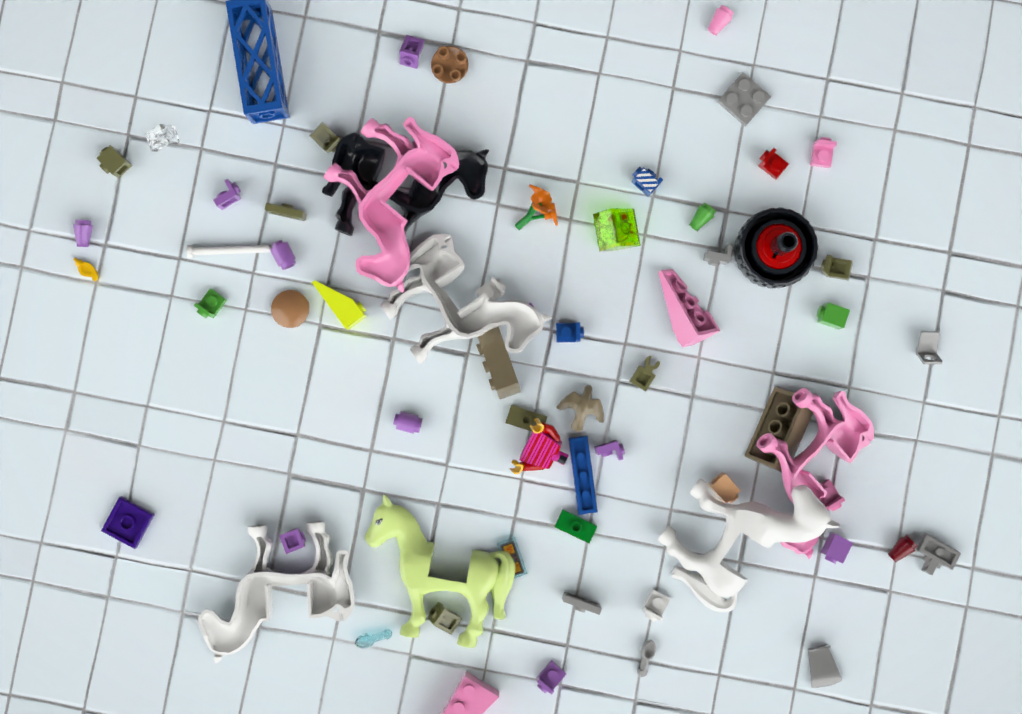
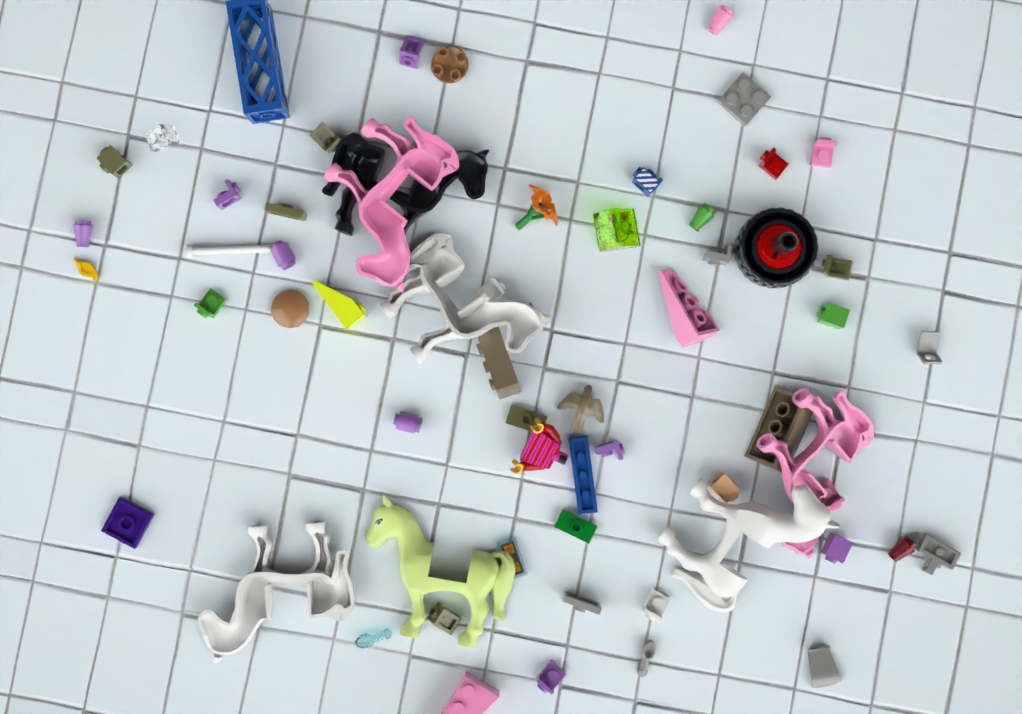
medium lavender brick [280,528,306,554] -> none
blue bracket [556,322,584,343] -> none
olive plate [629,356,660,392] -> none

